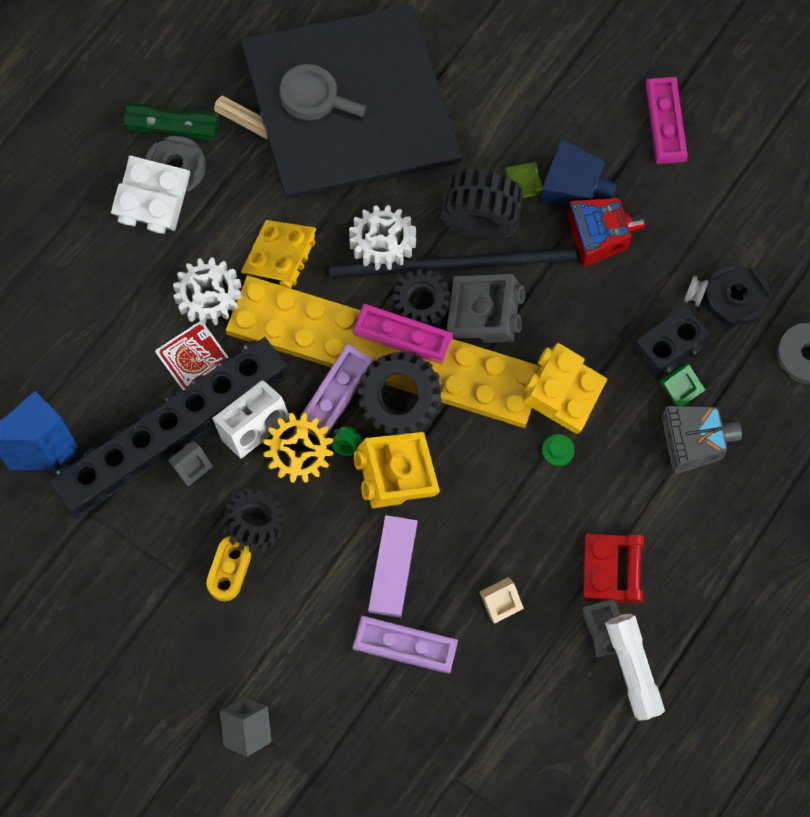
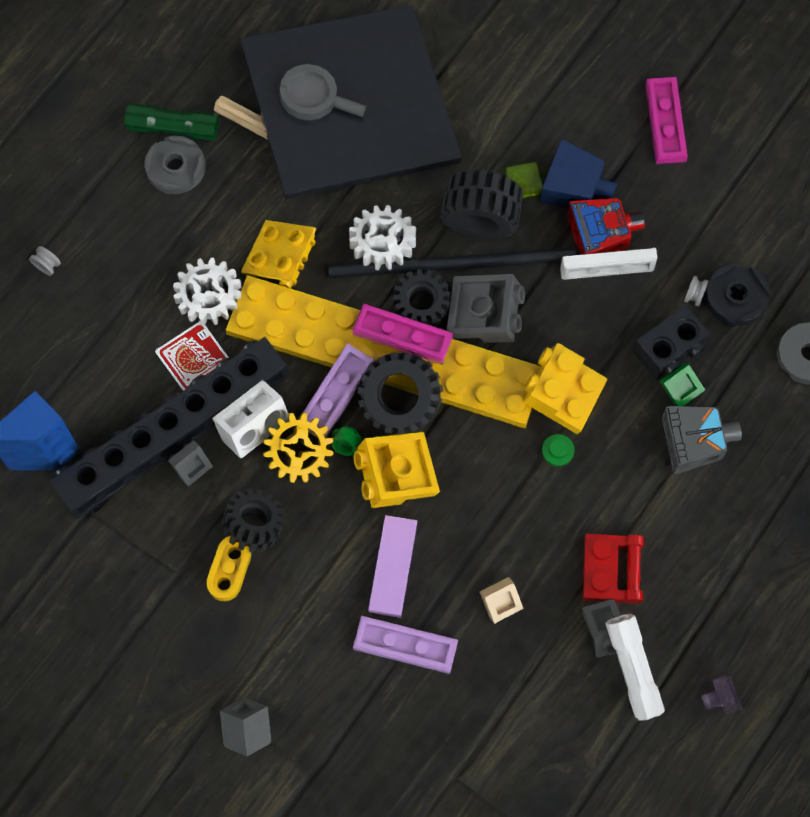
white plate [111,156,191,234] -> none
none -> light grey bush [29,246,61,276]
none -> white tile [560,248,657,280]
none -> clear purple tile [701,676,742,714]

